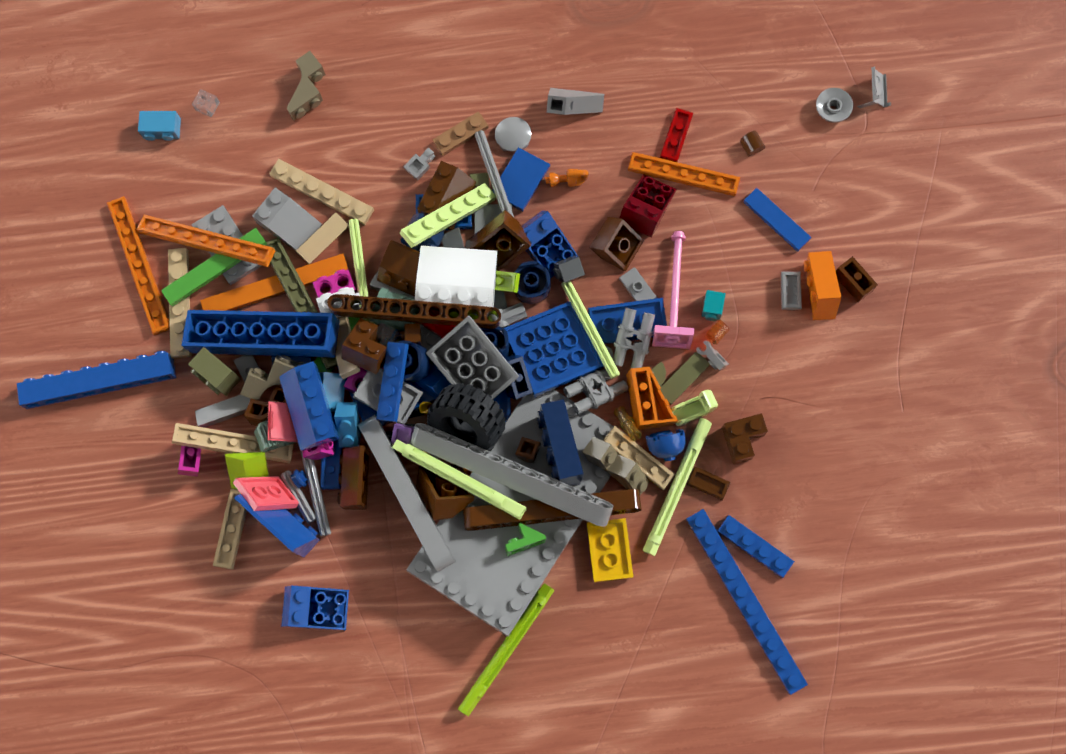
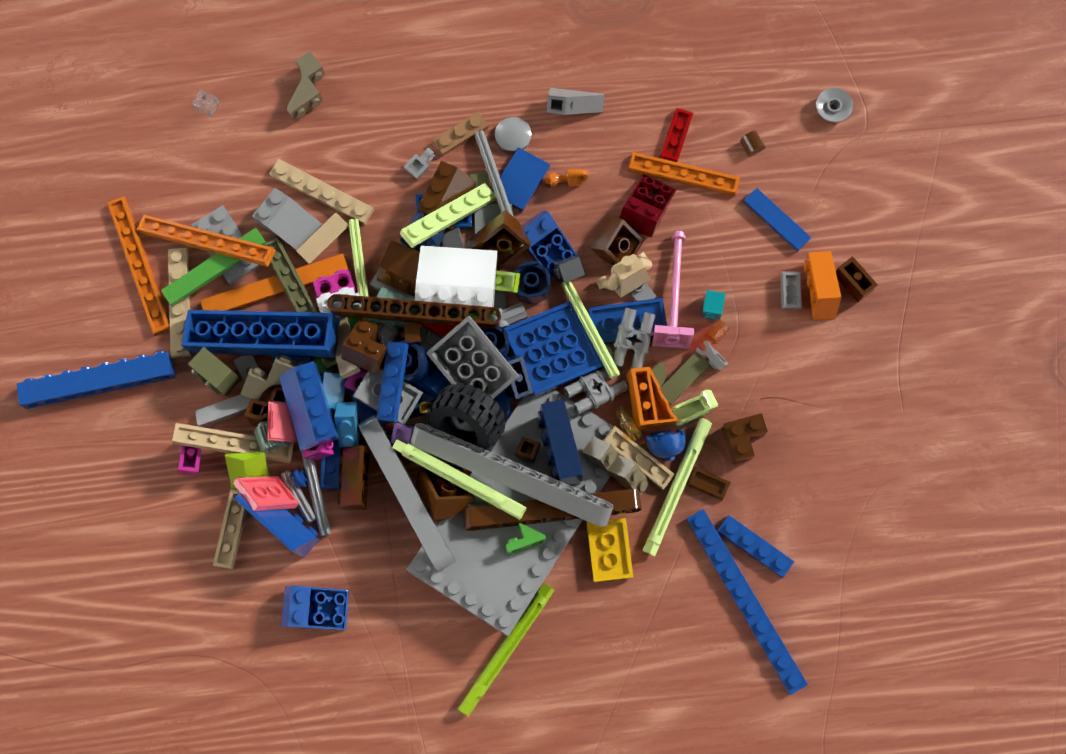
dark azure brick [138,111,181,141] -> none
light grey piece [857,66,891,109] -> none
none -> tan torso [595,252,652,298]

